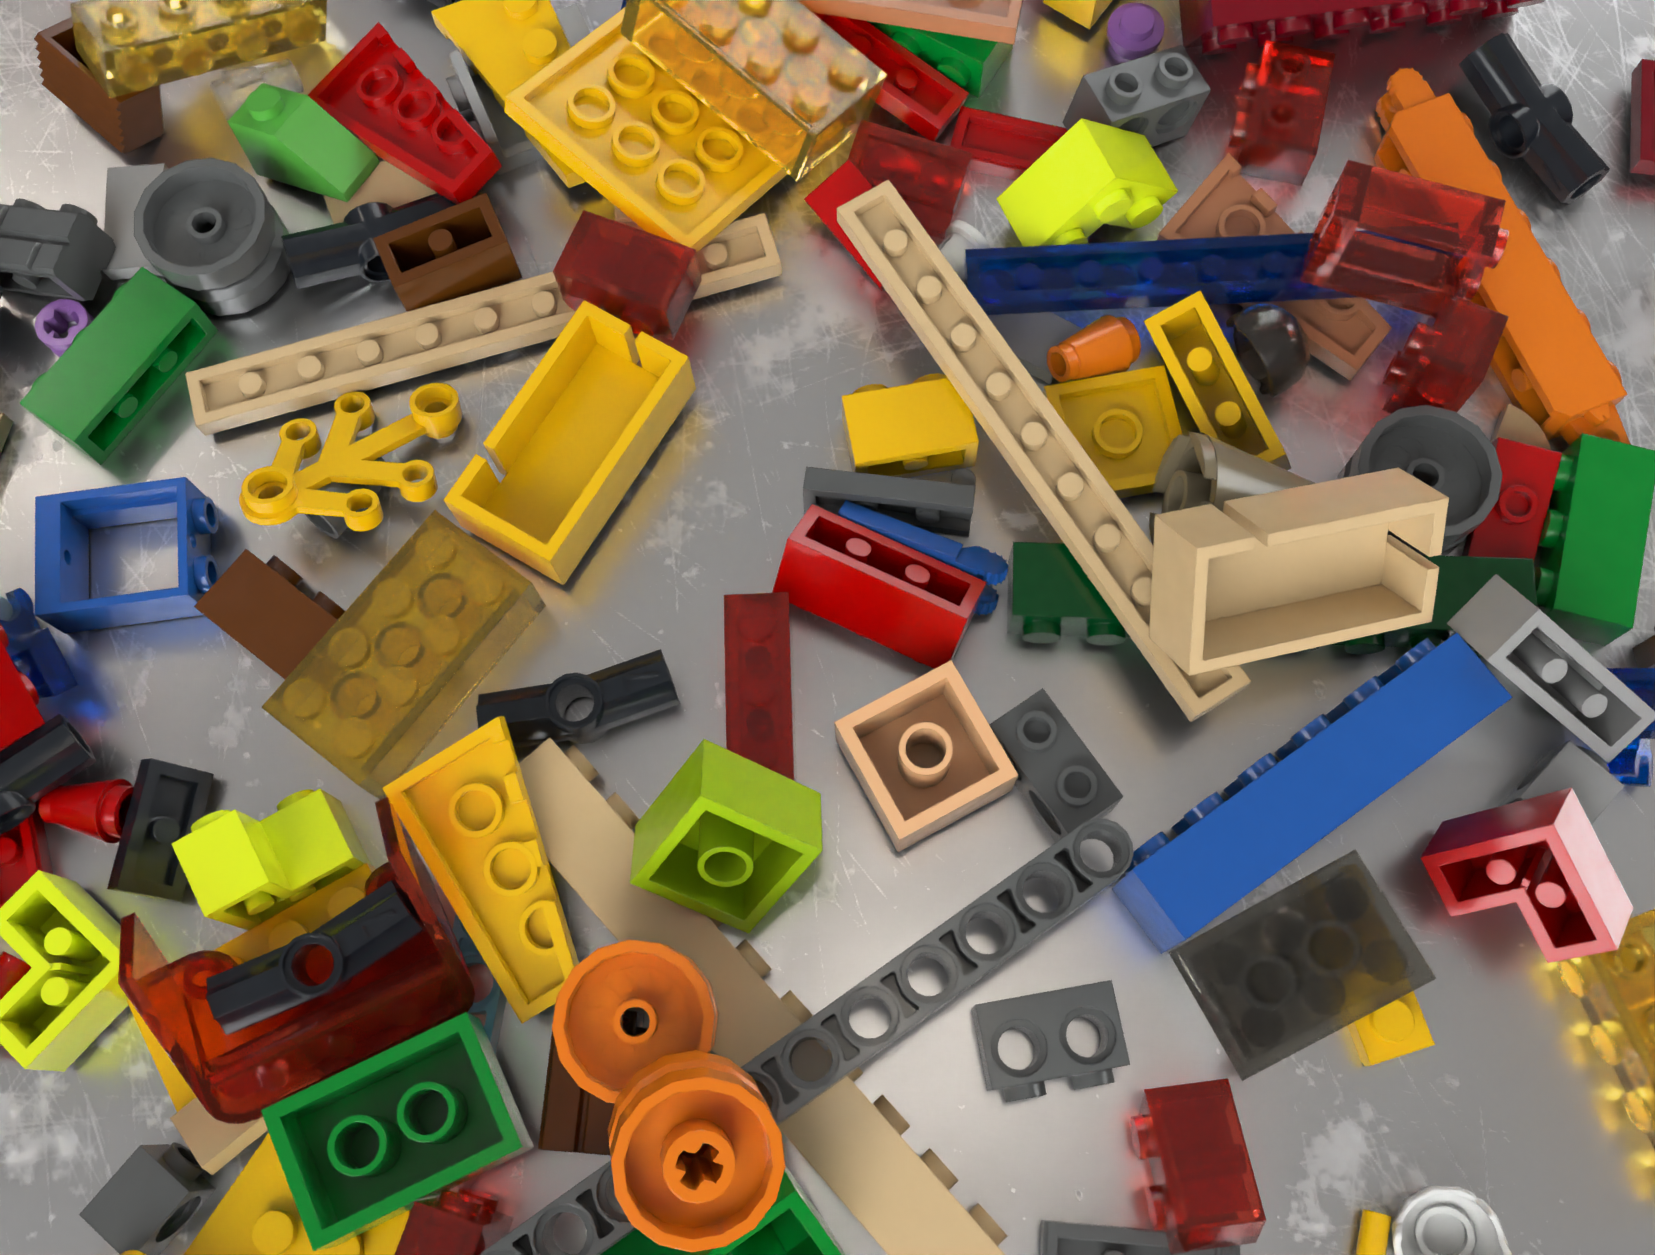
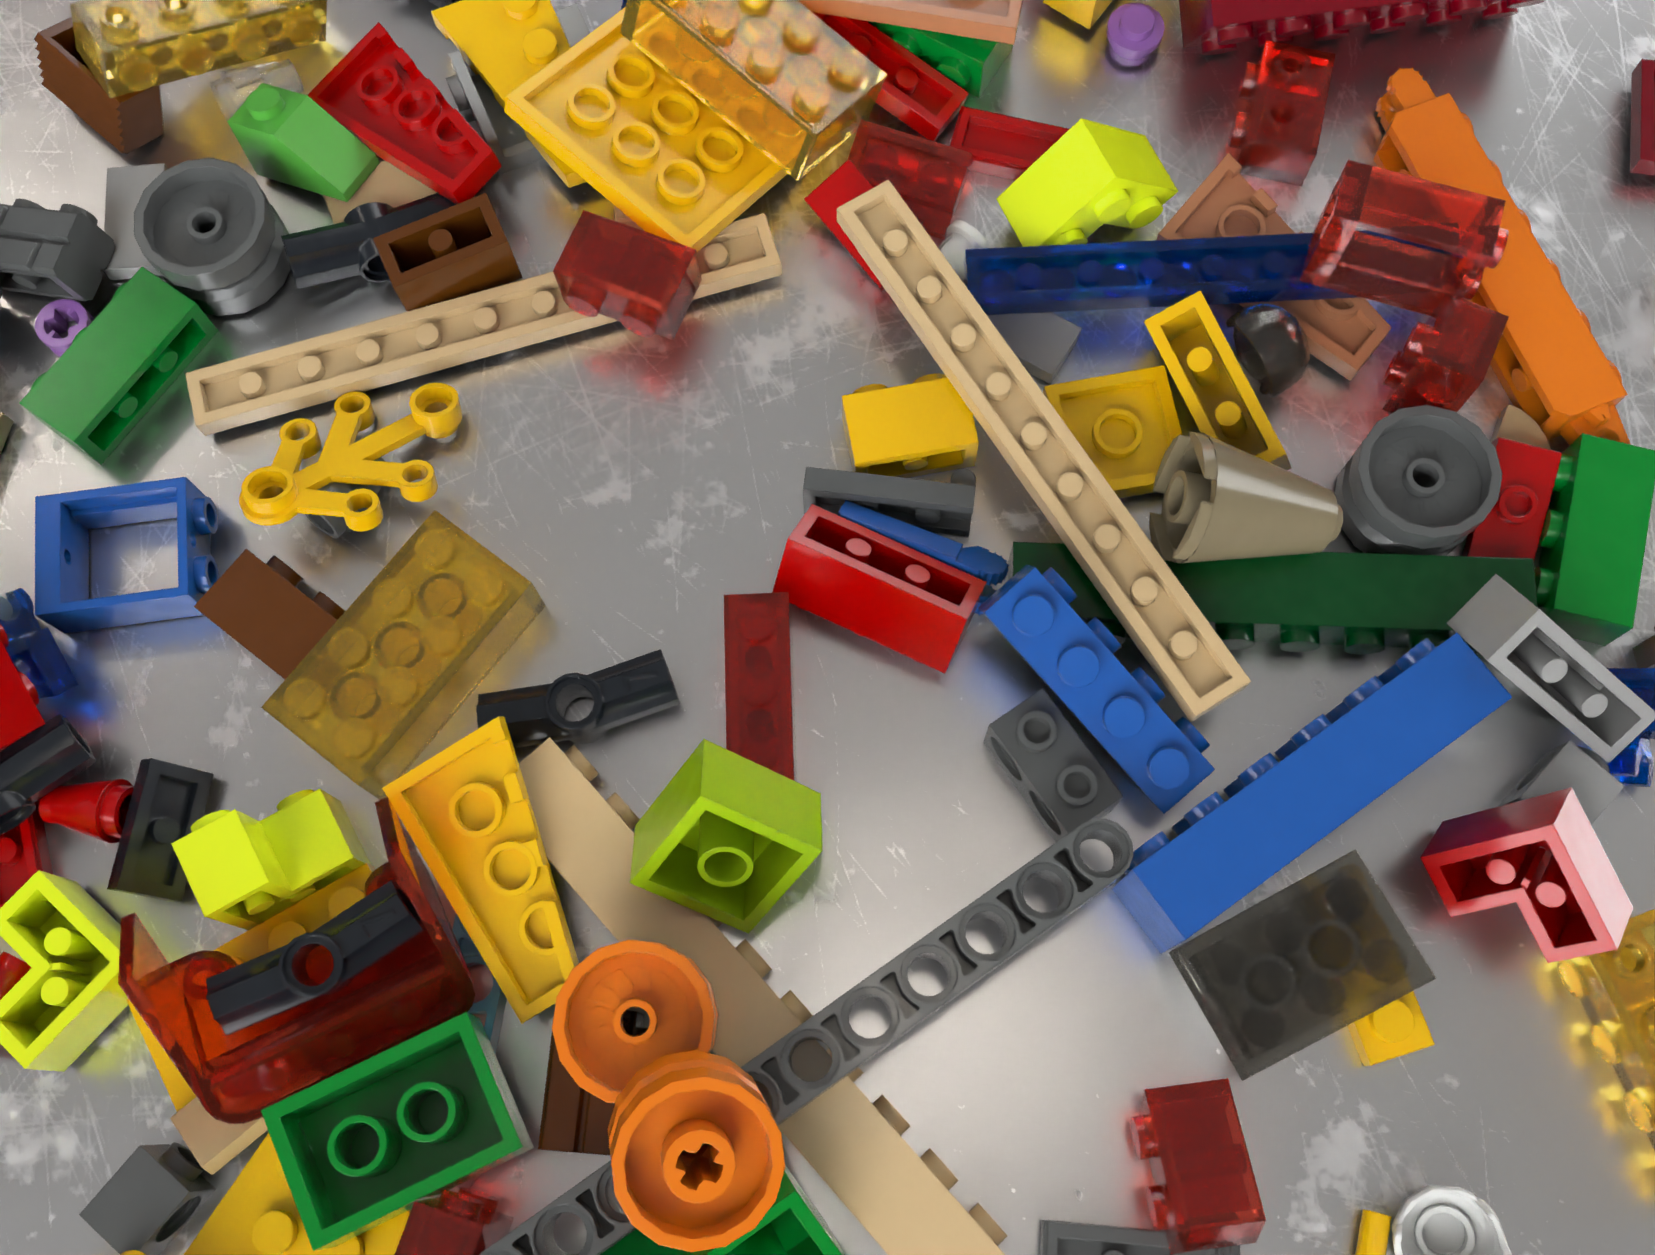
yellow piece [443,300,696,586] -> none
light nougat brick [834,660,1018,852] -> none
dark grey brick [971,980,1130,1102] -> none
orange cone [1047,315,1141,382] -> none
dark grey brick [1062,45,1211,147] -> none
tan piece [1149,467,1449,676] -> none
black piece [1459,32,1610,205] -> none
none -> blue brick [978,564,1215,814]

